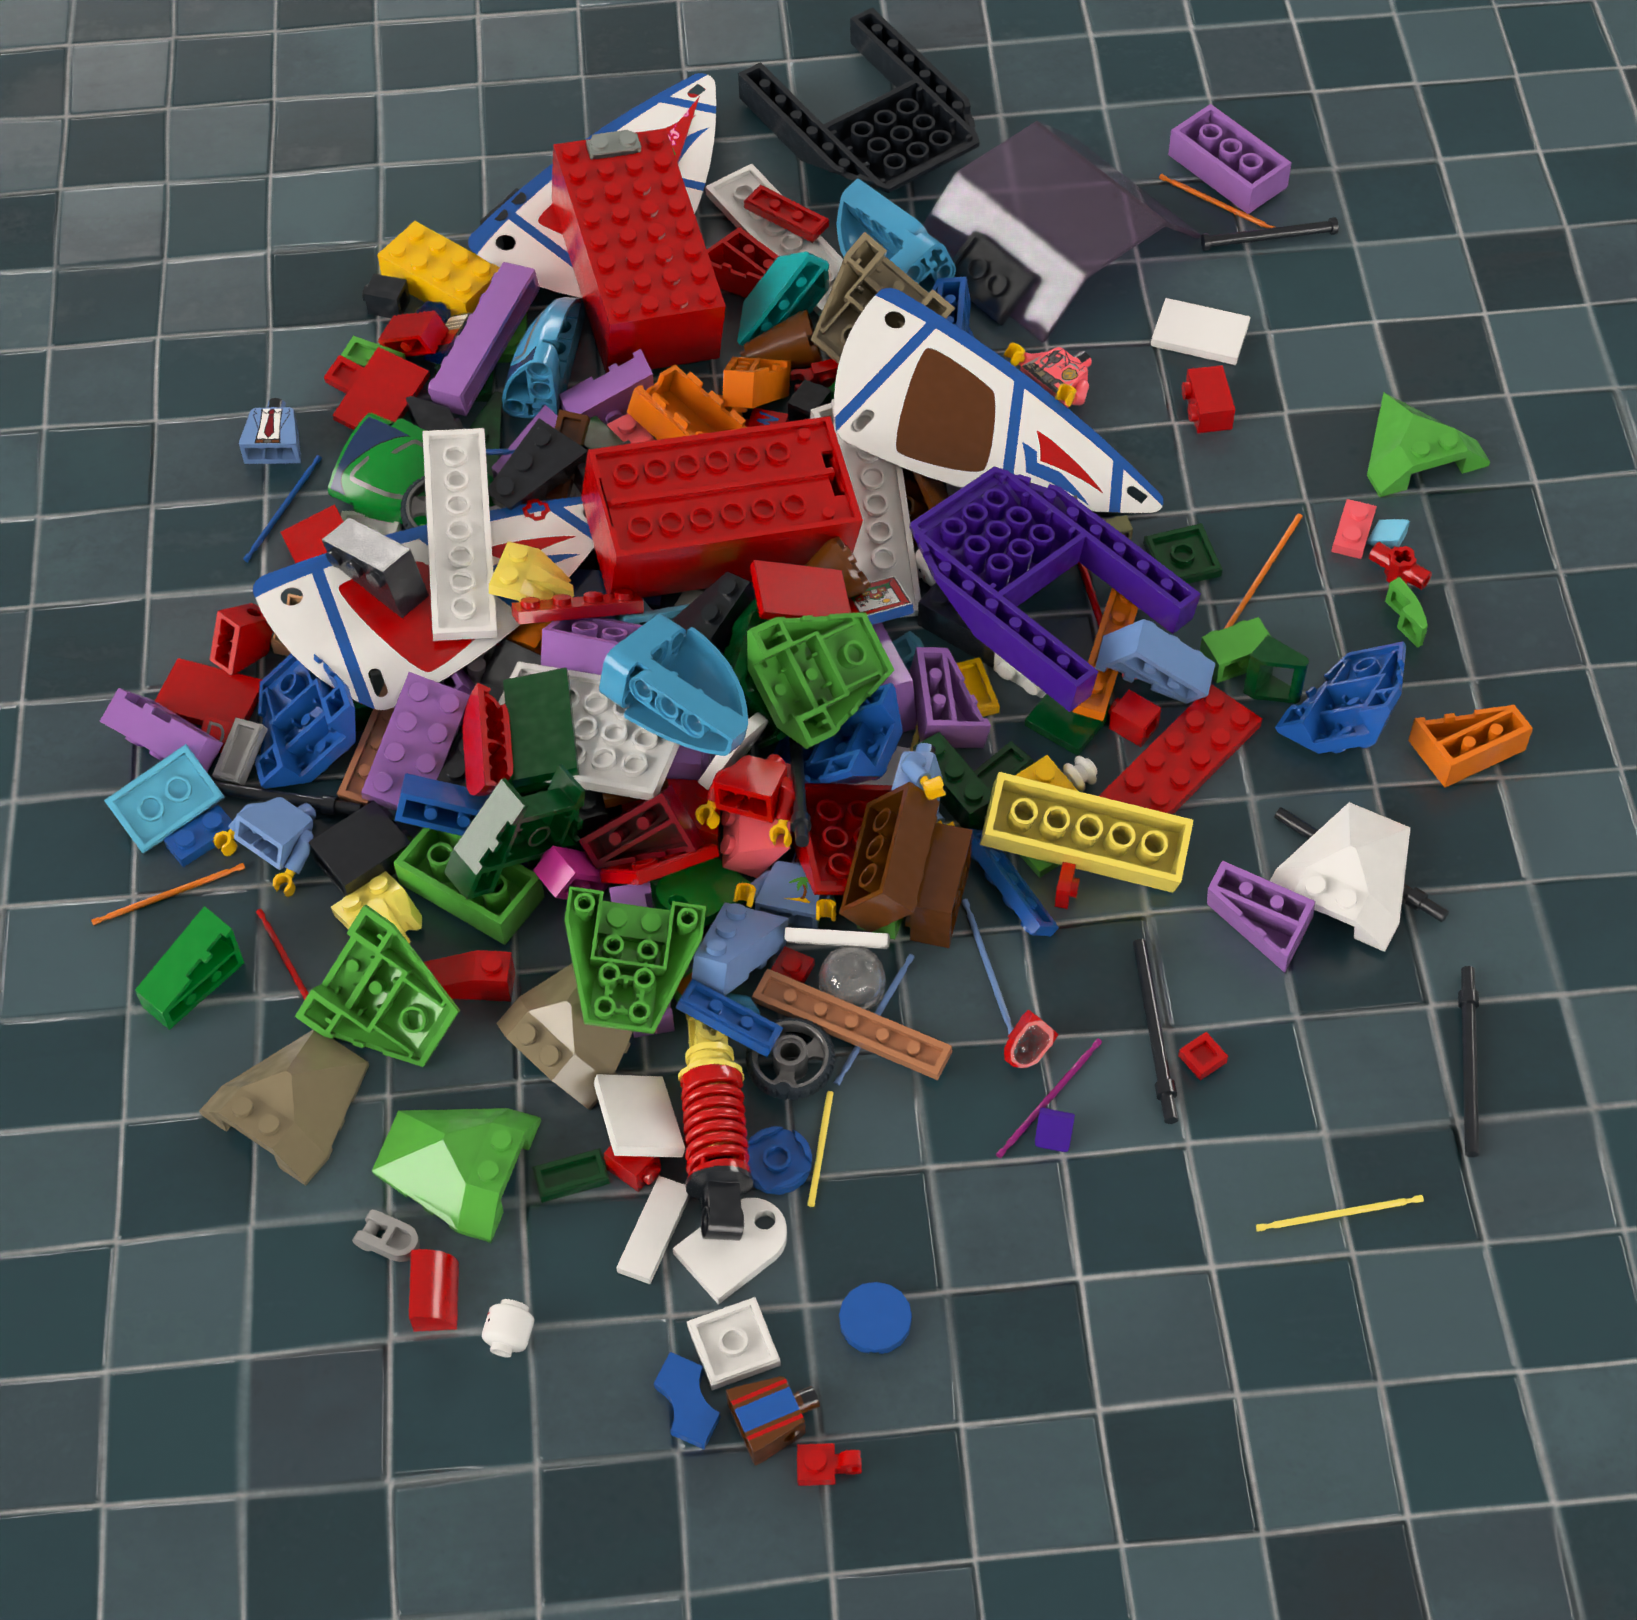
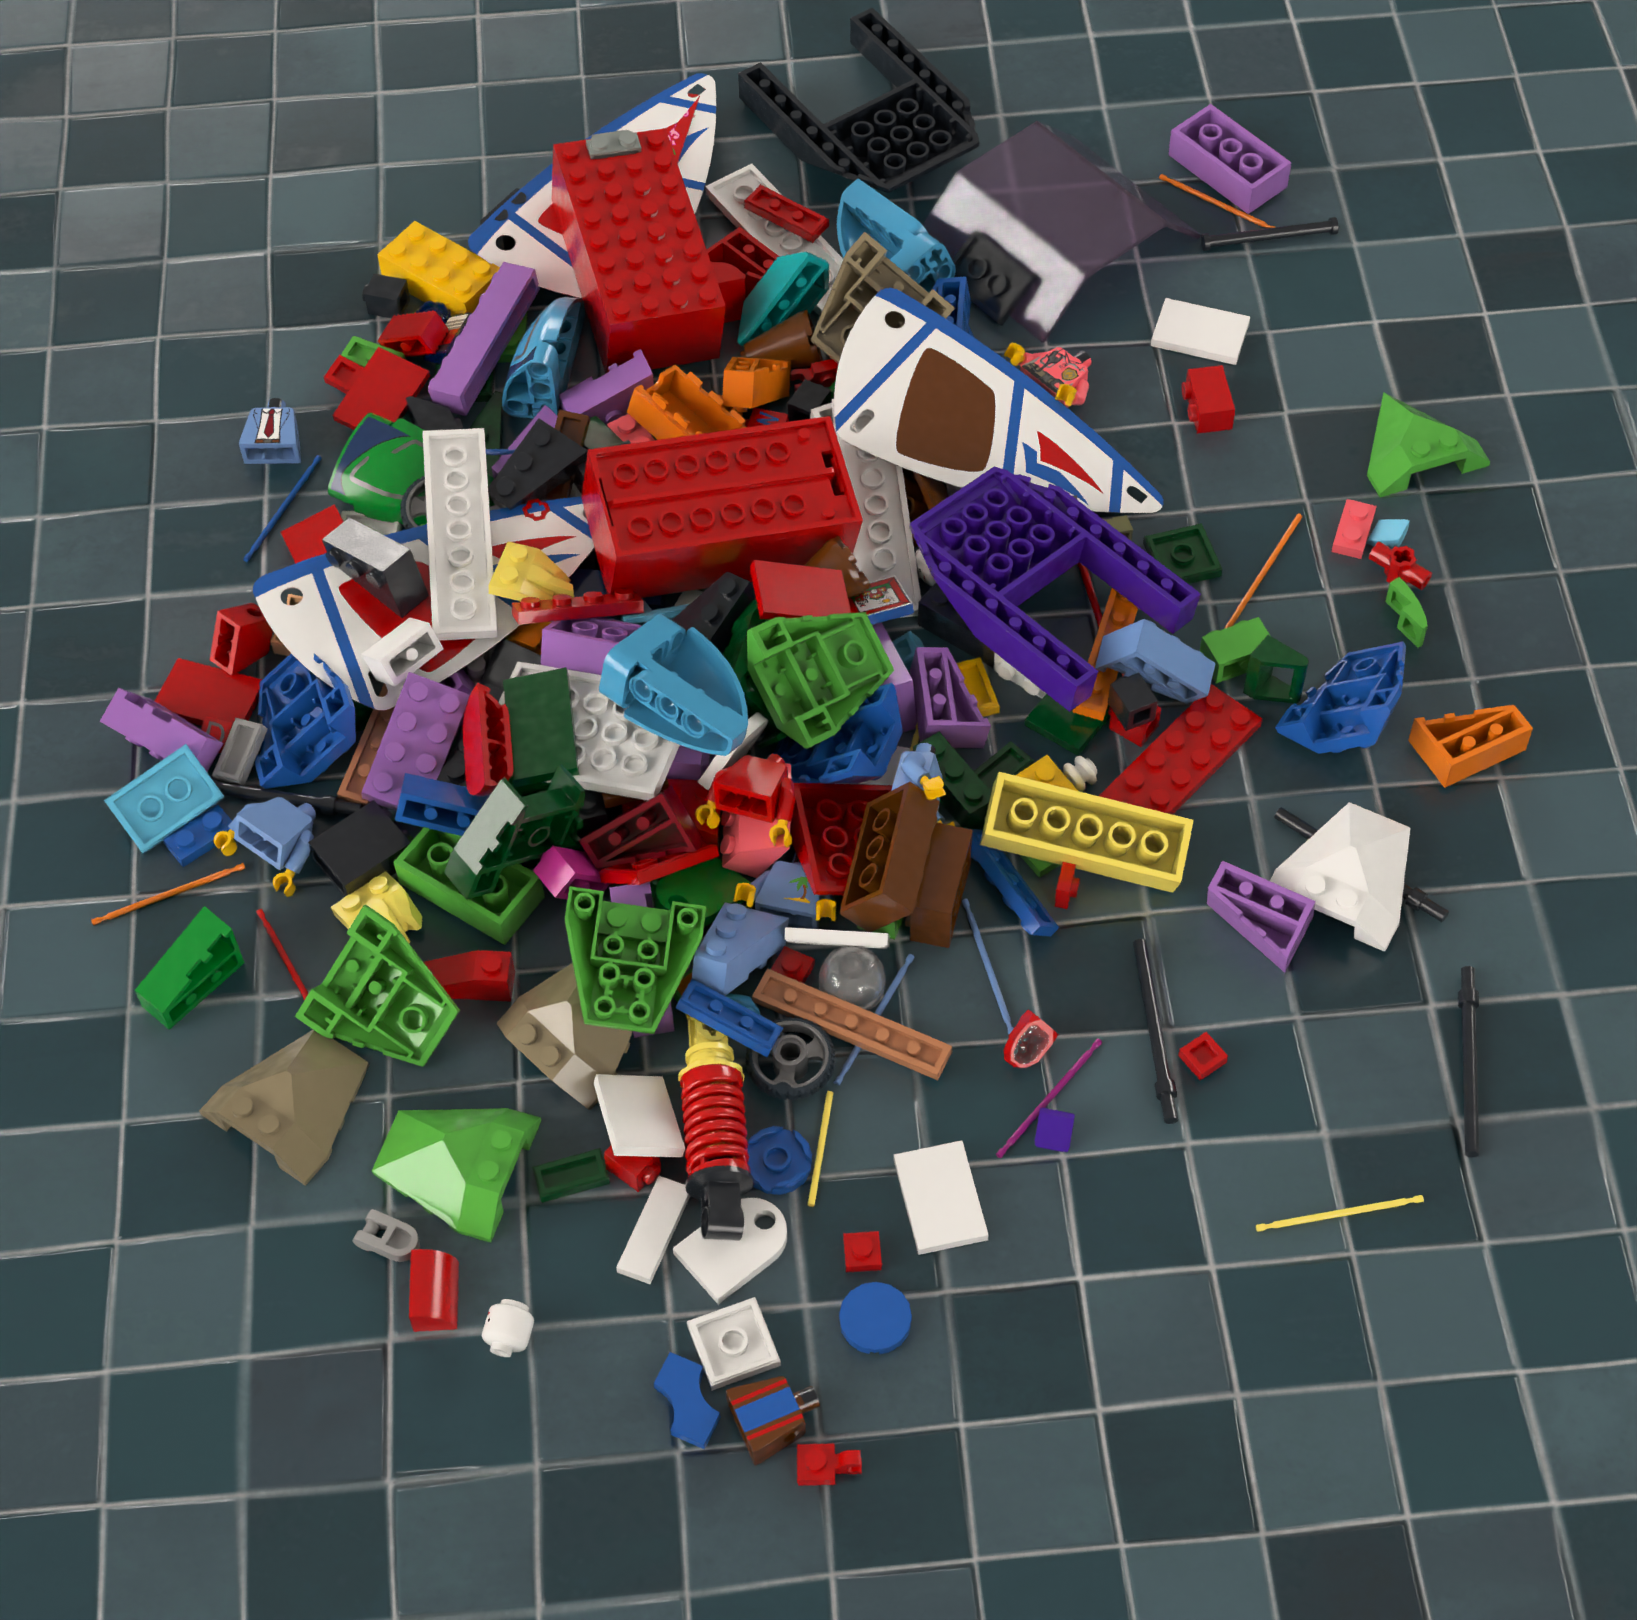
black bar [789,737,811,847] -> none
none -> white brick [361,618,444,686]
none -> red brick [711,262,746,323]
none -> red plate [843,1231,882,1273]
none -> white tile [894,1140,989,1255]
none -> black brick [1108,673,1158,731]

